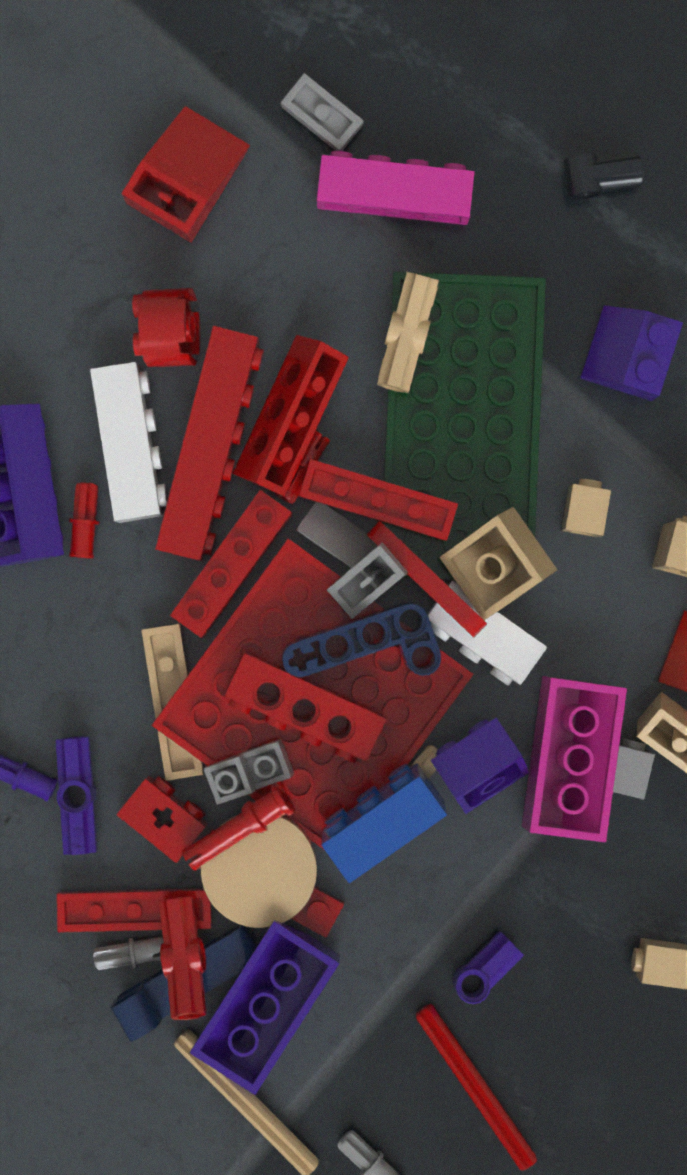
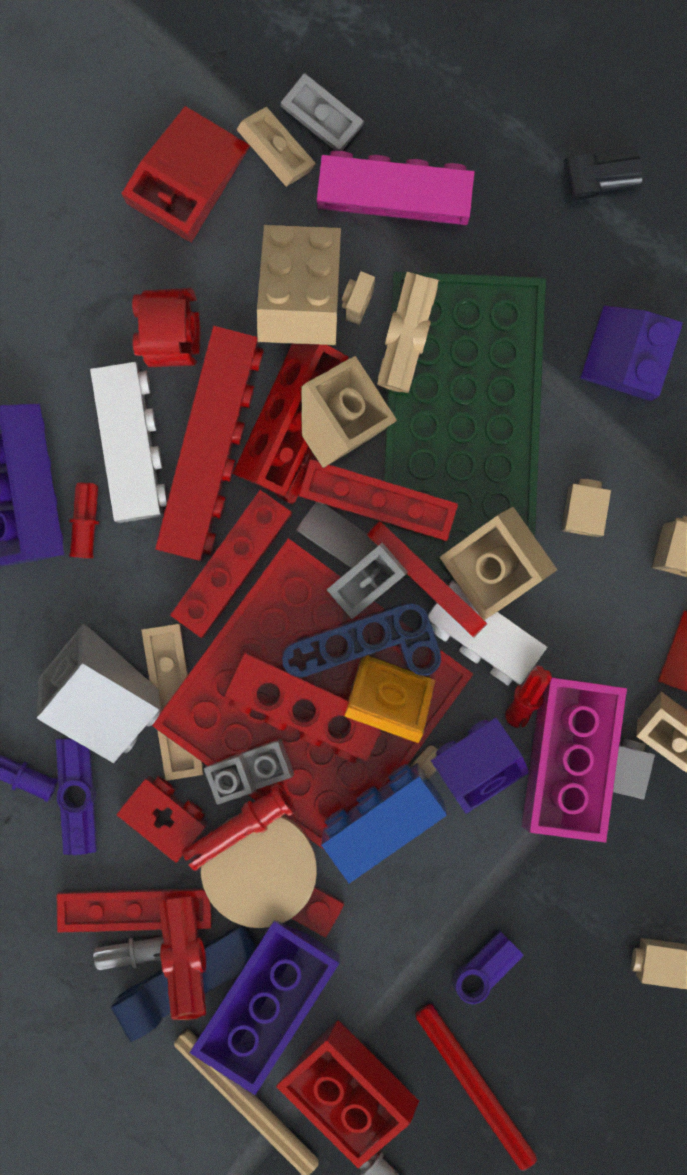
none -> slope [37,624,161,763]
none -> tan plate [236,107,316,187]
none -> tan brick [257,225,341,345]
none -> red slope [276,1020,419,1168]
none -> tan slope [302,356,397,468]
none -> tan plate [342,271,375,326]
none -> light orange plate [345,655,435,743]
none -> red axle [505,666,552,728]

